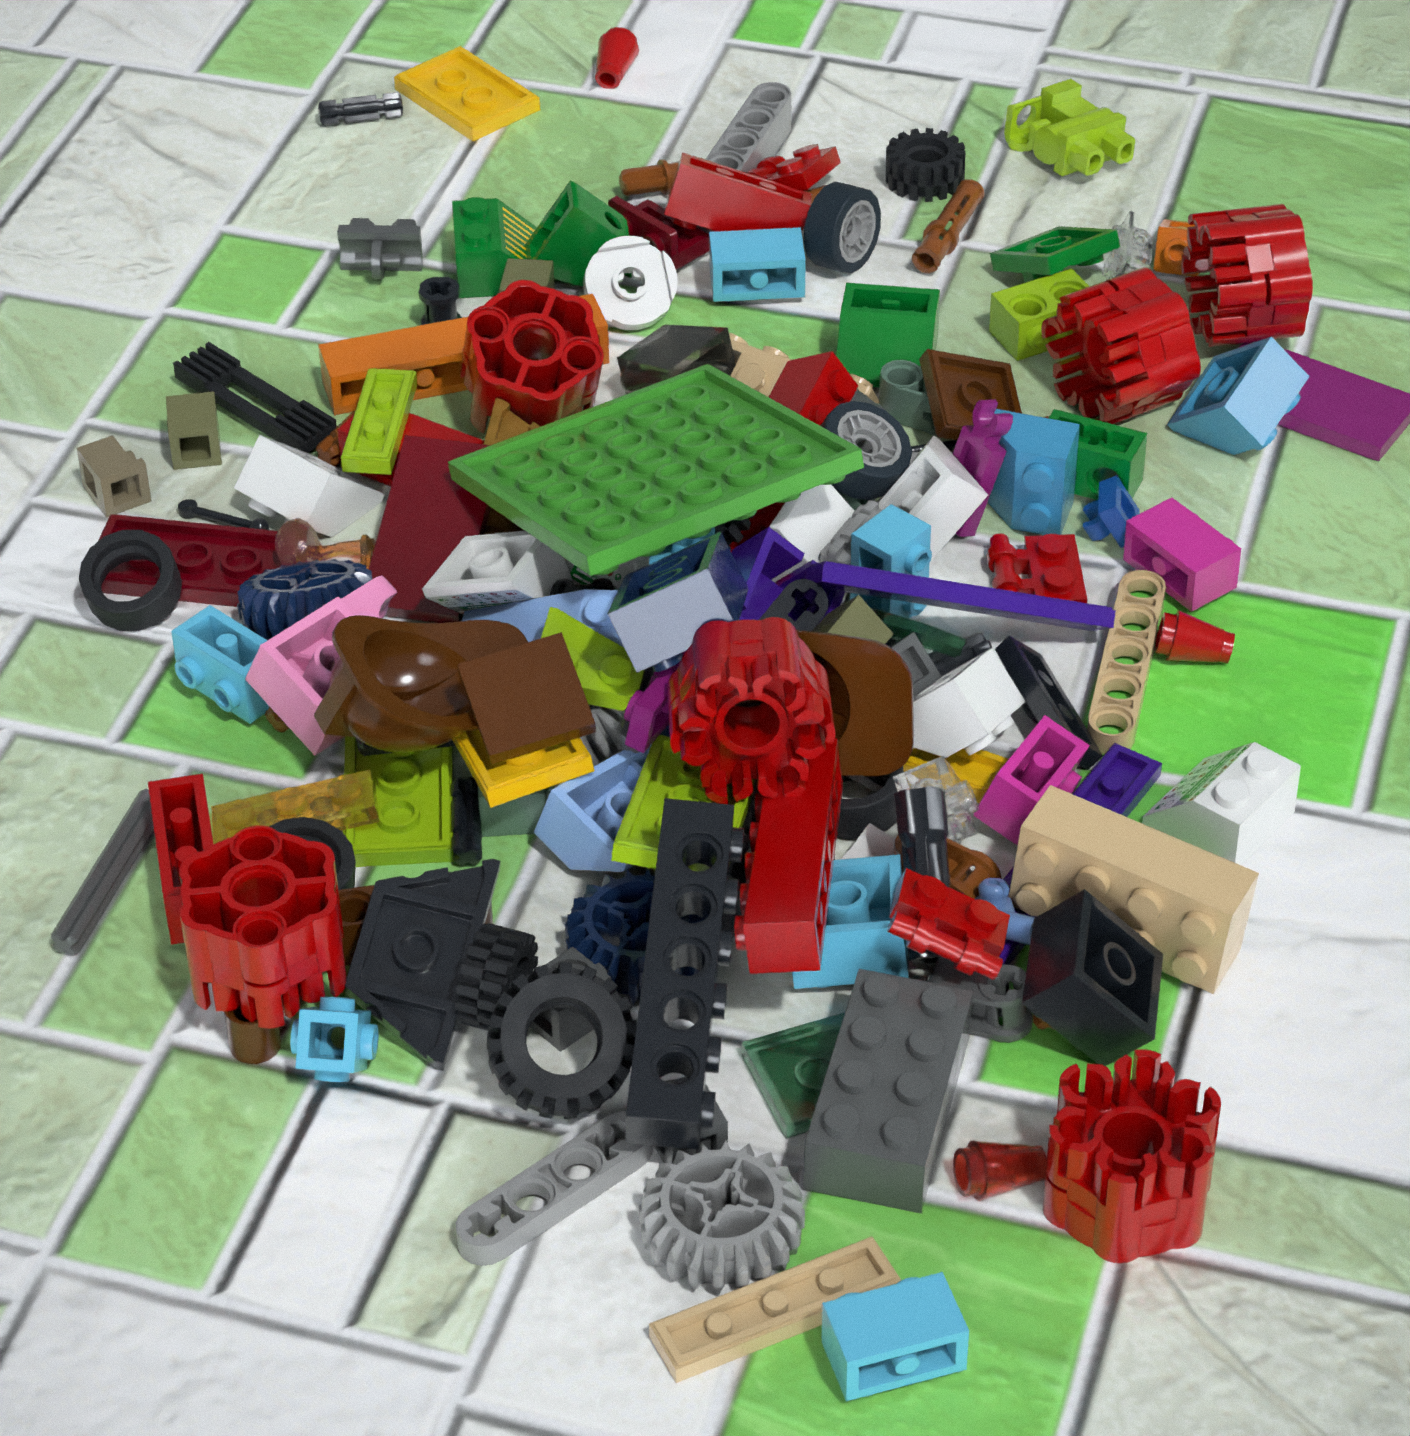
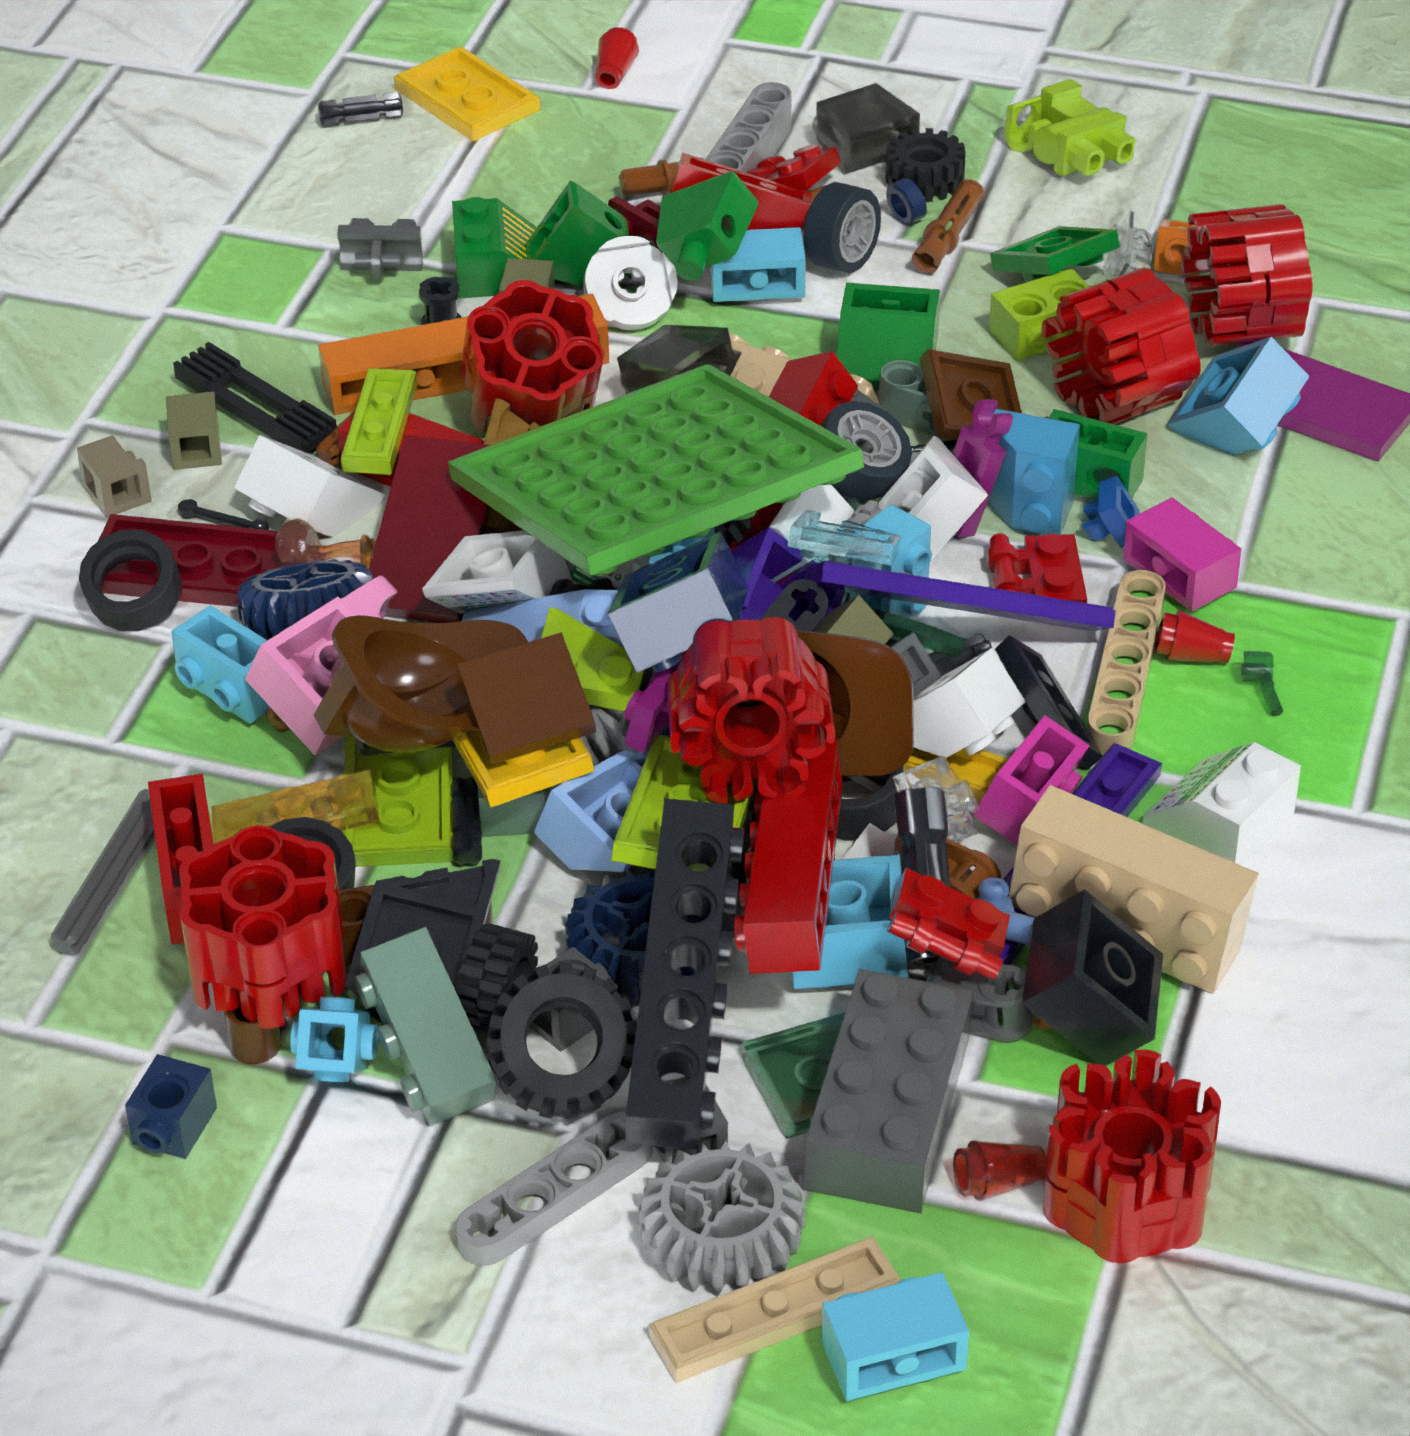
none -> dark blue brick [125,1054,217,1159]
none -> sand green brick [354,927,496,1126]
none -> green torso [656,171,759,281]
none -> clear light blue wing [788,509,901,570]
none -> clear smoke torso [812,83,920,175]
none -> dark blue tile [886,178,927,225]
none -> clear green hand [1241,651,1283,716]

